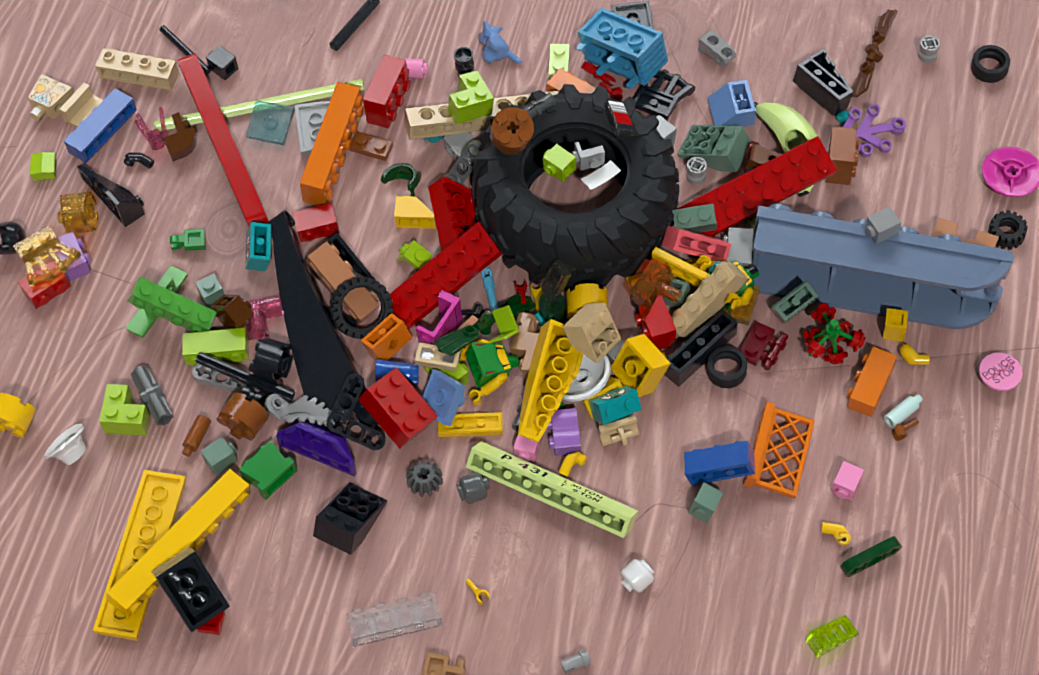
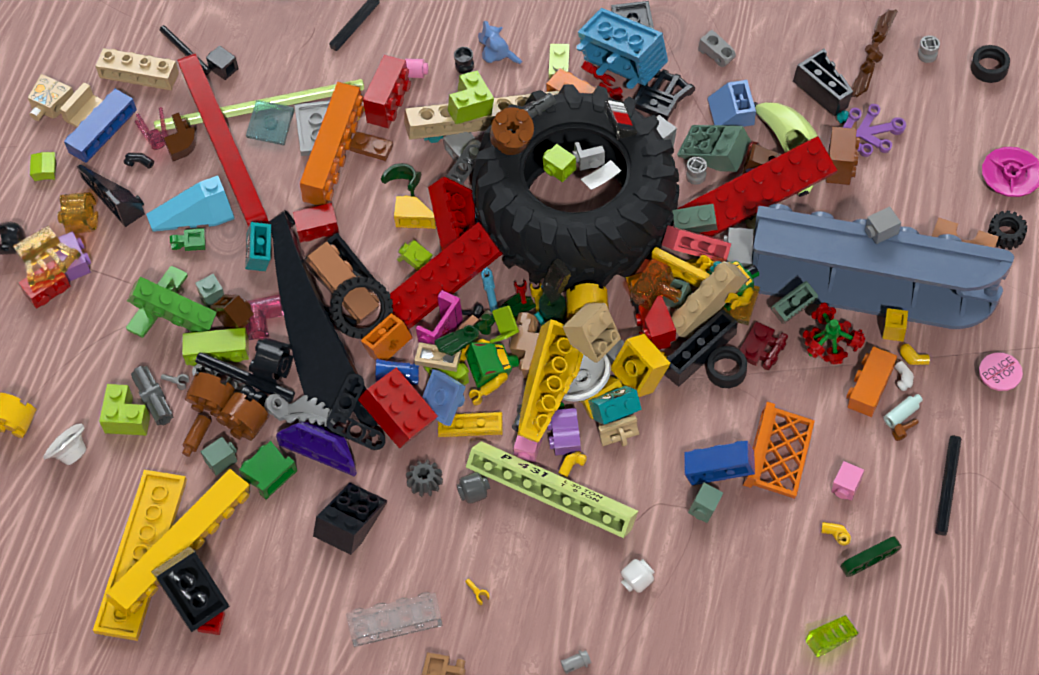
none -> medium azure wedge [146,176,235,231]
none -> light grey hand [161,374,189,390]
none -> dark orange brick [185,372,235,417]
none -> white arm [894,361,914,391]
none -> black axle [935,435,962,536]

